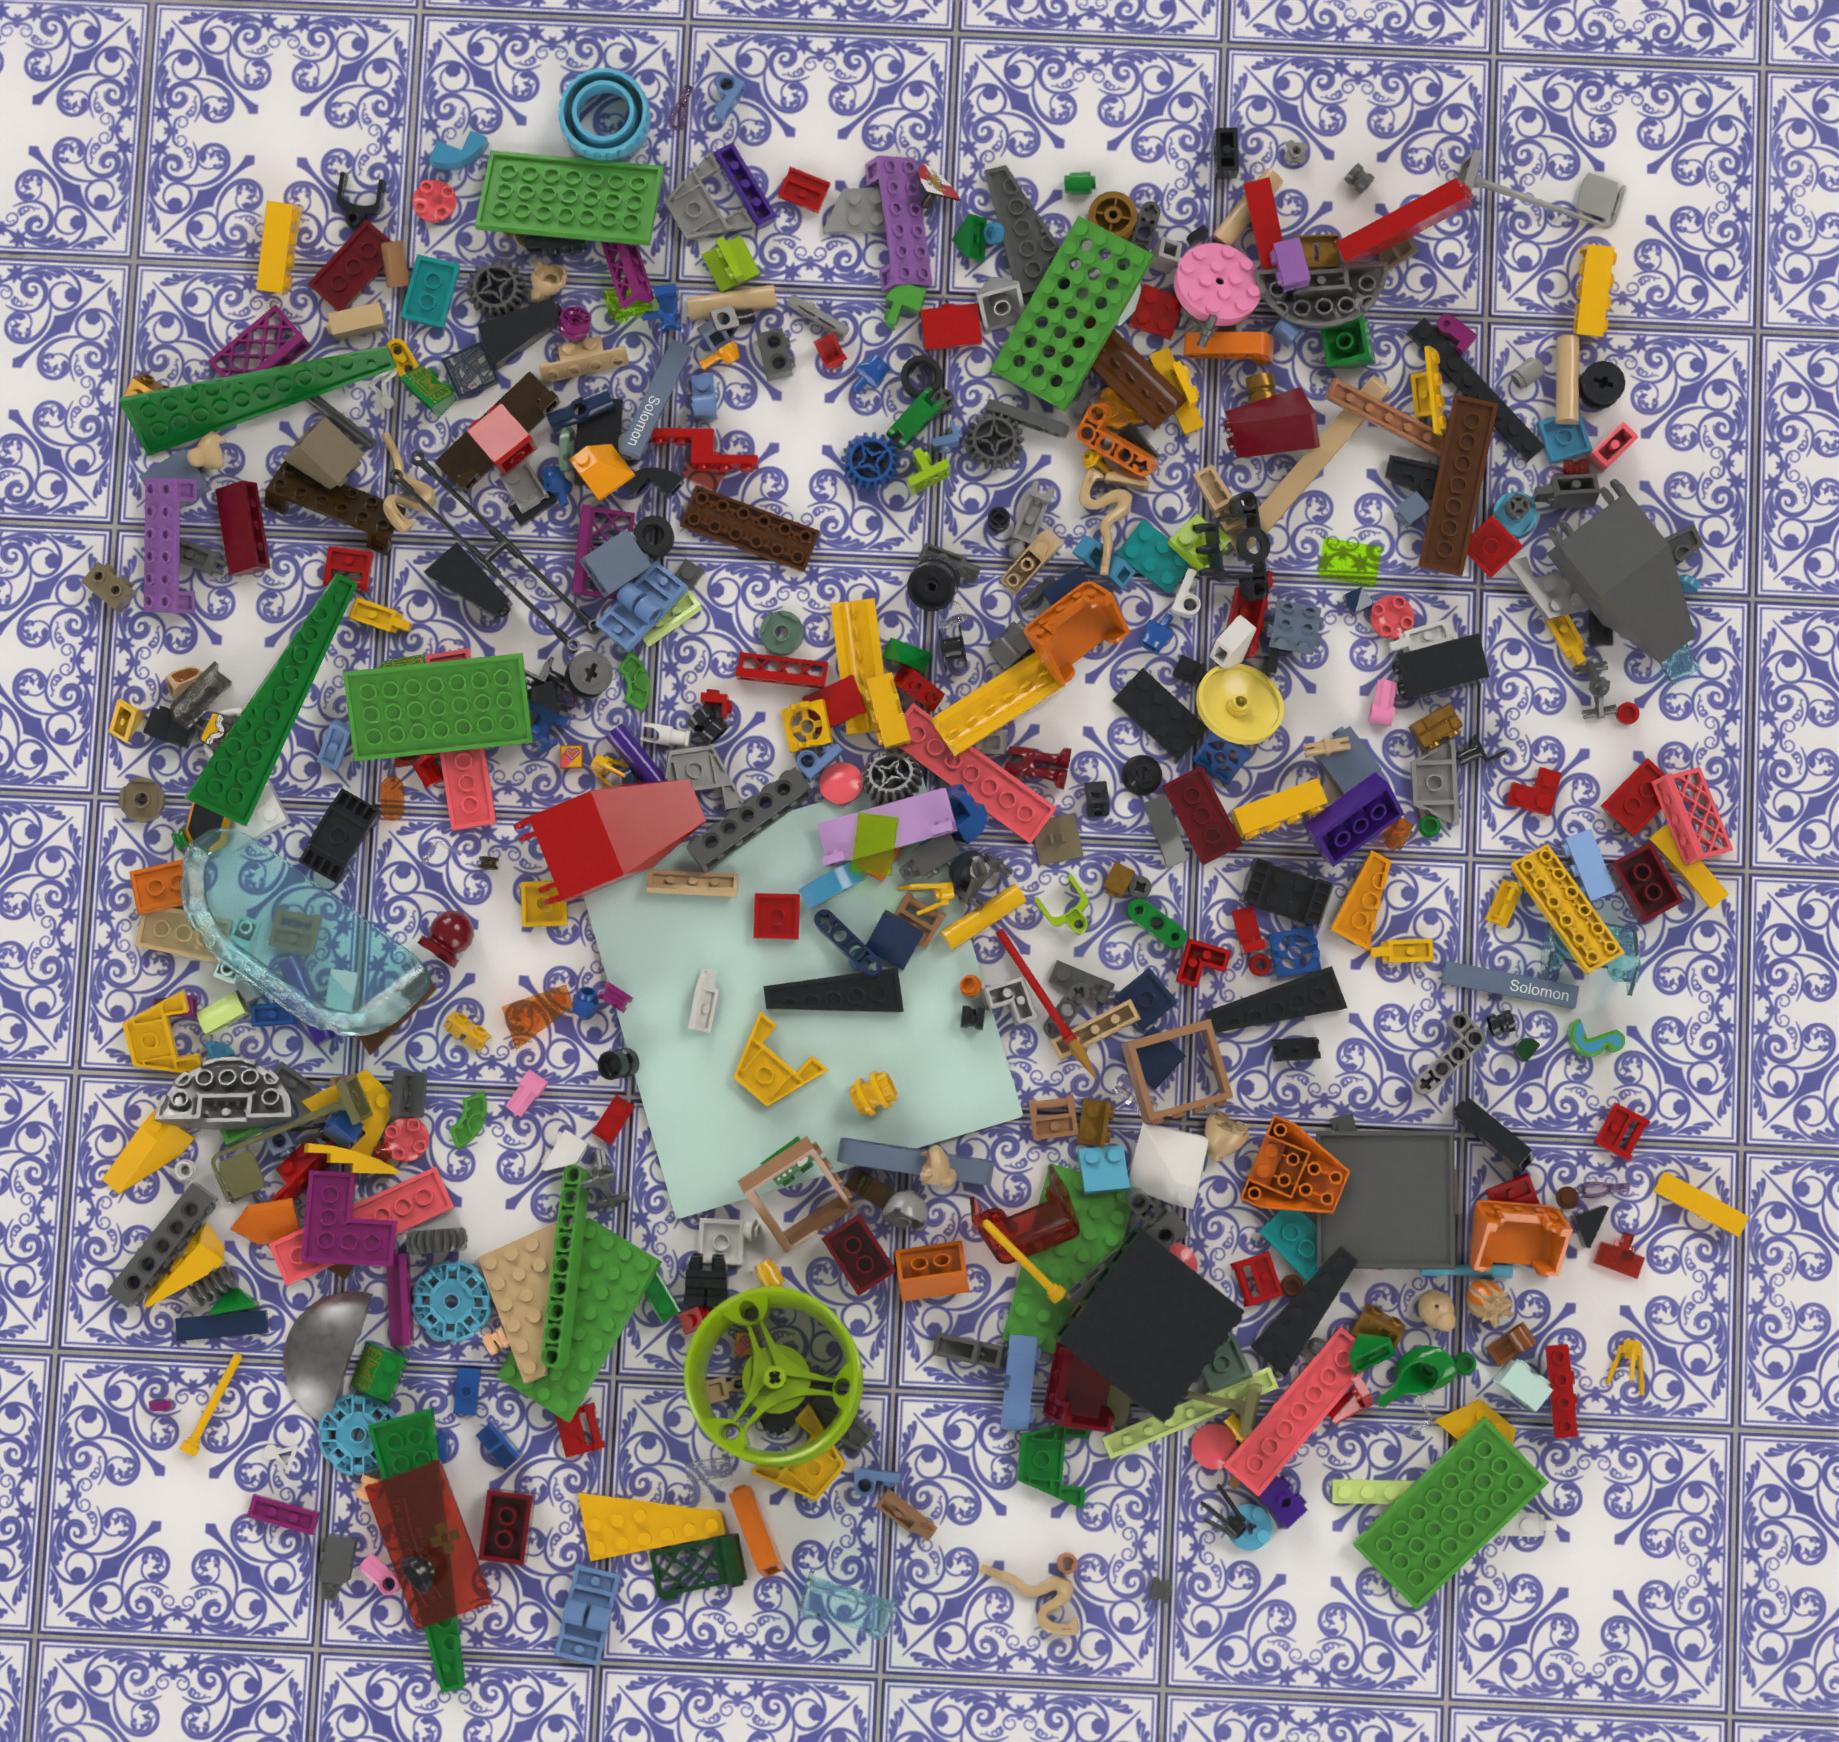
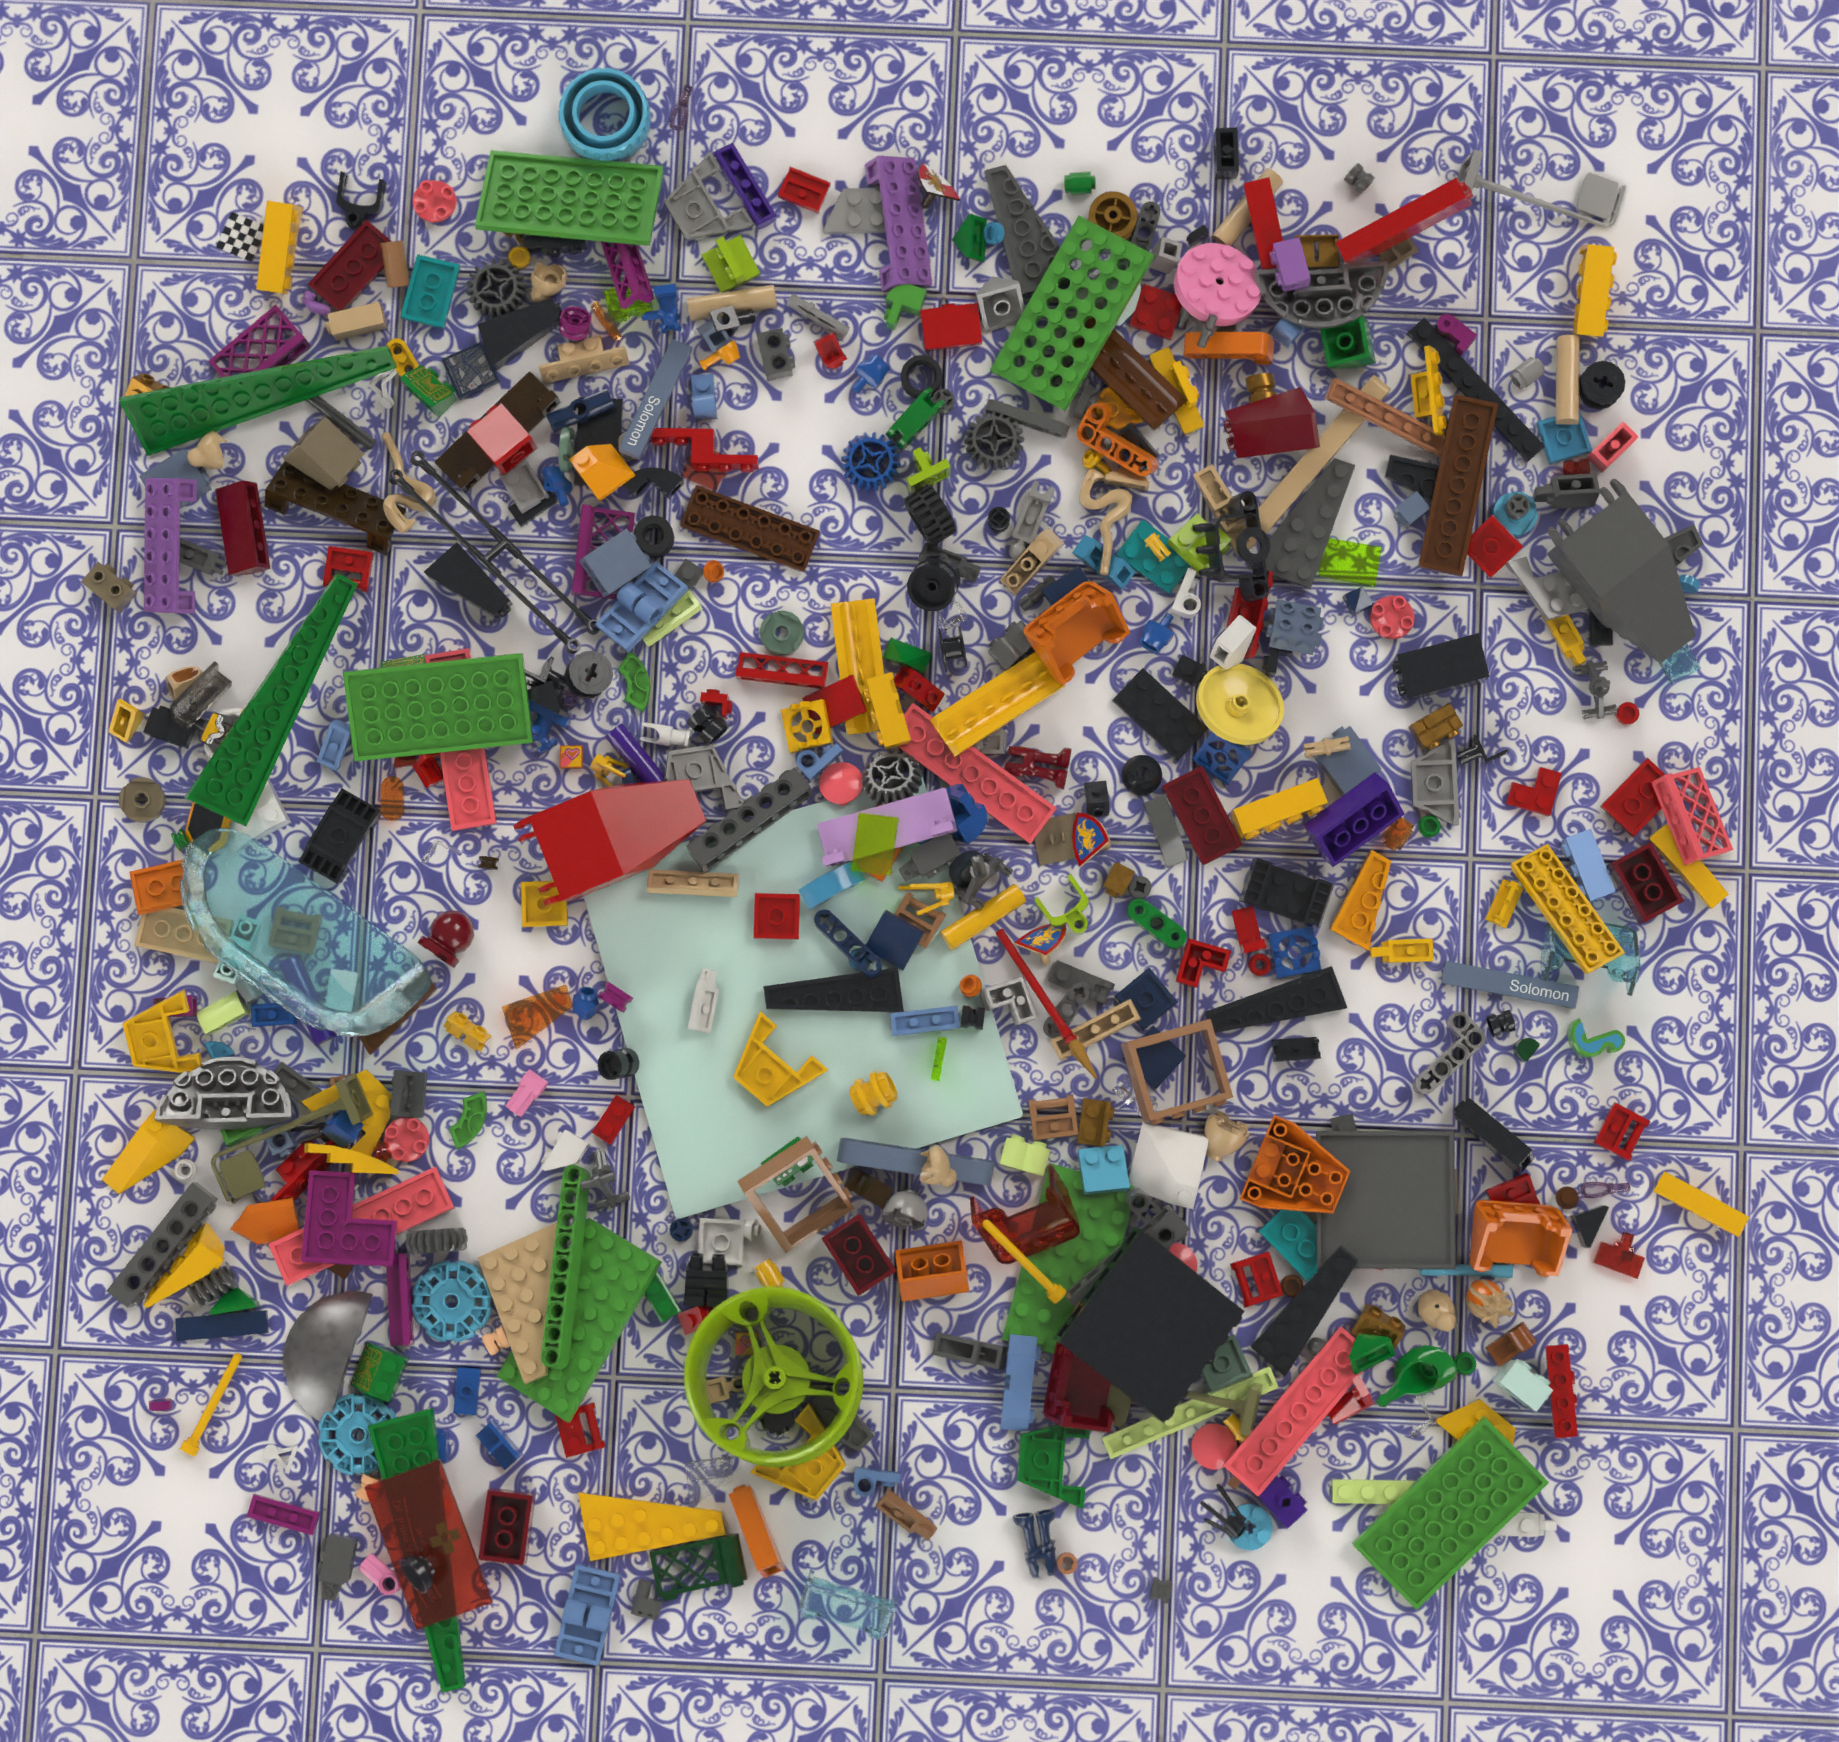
yellow hinge [348,597,413,634] -> none
dark azure brick [429,130,489,170] -> none
medium blue plate [714,73,746,125] -> none
medium blue bracket [931,420,962,453] -> none
tan animal [980,1564,1079,1636] -> none
light grey plate [1284,140,1308,164] -> none
bright pink piece [1368,680,1397,726] -> none
white hinge [1388,619,1452,653] -> none
yellow plant [1606,1340,1645,1396] -> none
none -> sticker [216,212,264,262]
none -> medium lavender arm [302,290,331,316]
none -> yellow tile [508,246,531,270]
none -> clear orange tile [590,301,622,341]
none -> dark grey piece [631,1579,663,1620]
none -> dark blue wheel [669,1219,693,1241]
none -> orange plate [703,560,724,583]
none -> medium blue plate [890,1005,960,1036]
none -> black tyre [904,484,956,546]
none -> clear neon green tile [931,1037,947,1081]
none -> yellowish green brick [999,1135,1050,1176]
none -> dark blue piece [1013,1509,1056,1578]
none -> shield [1014,924,1067,965]
none -> shield [1072,812,1111,867]
none -> yellow pin [1144,532,1171,562]
none -> dark grey wing [1247,458,1355,590]

